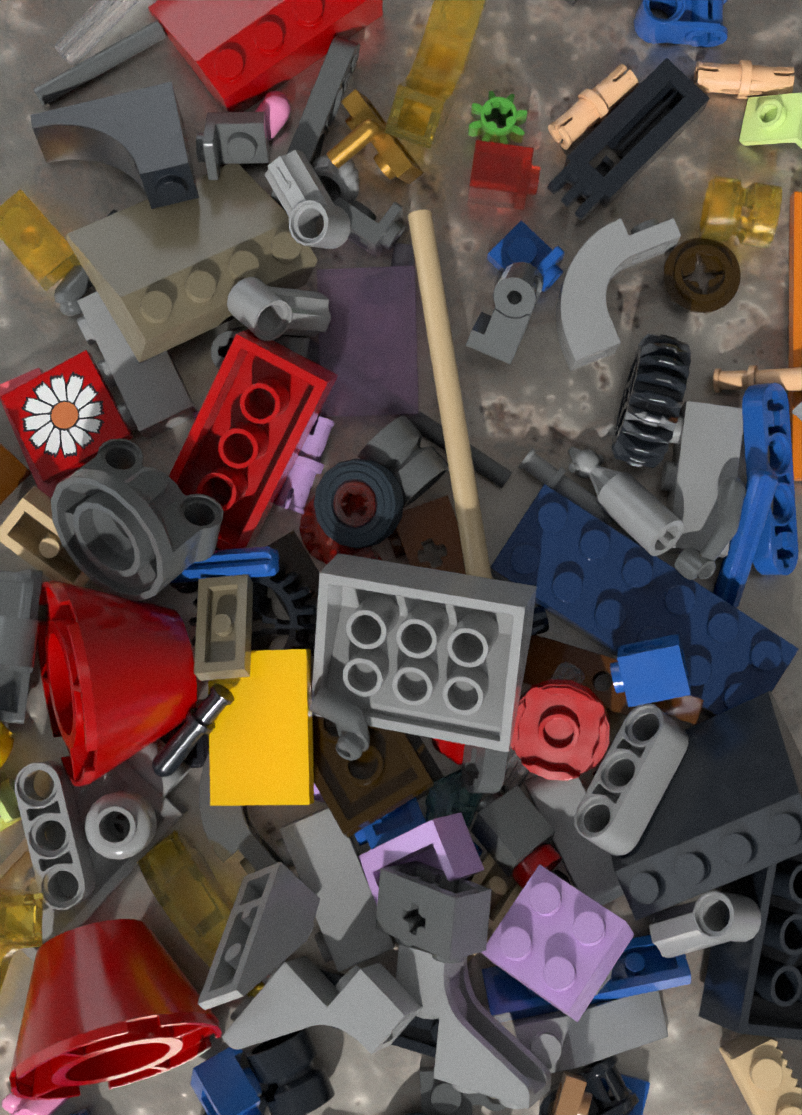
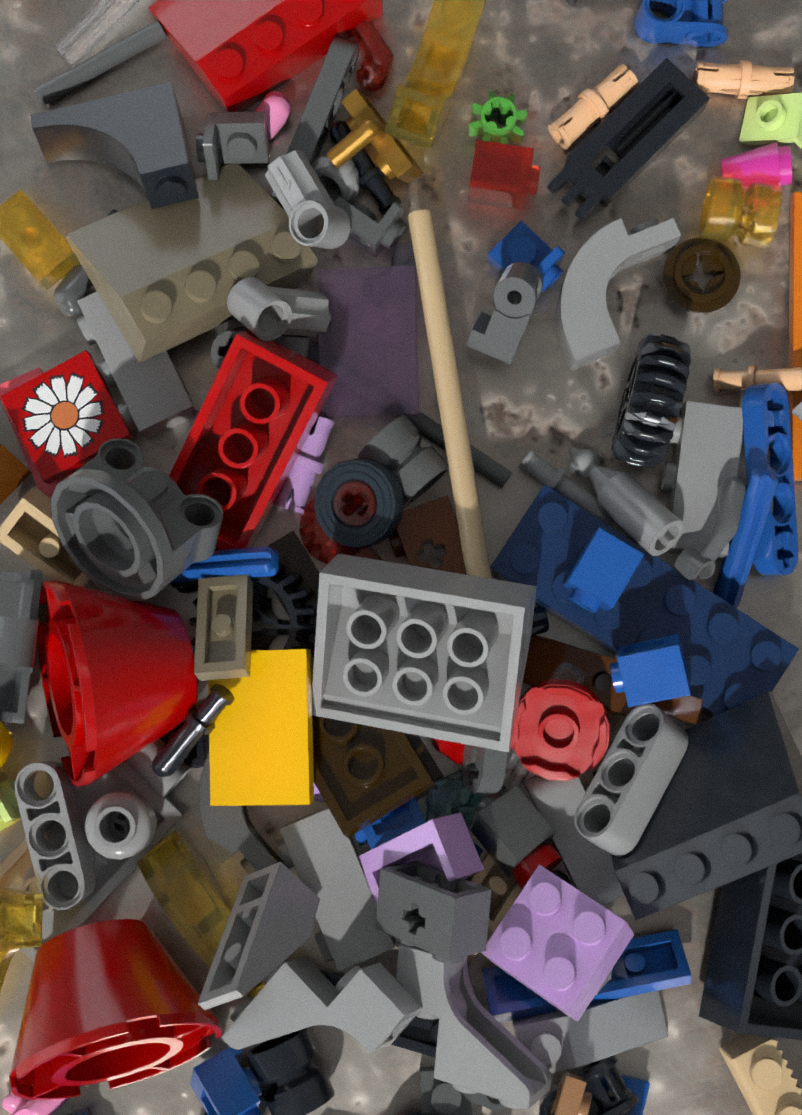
dark grey arm [310,687,370,761] -> none
light grey piece [649,891,761,958] -> none
none -> black piece [330,120,402,215]
none -> clear red arm [352,20,394,92]
none -> blue brick [563,528,644,613]
none -> dark pink cone [721,142,792,191]

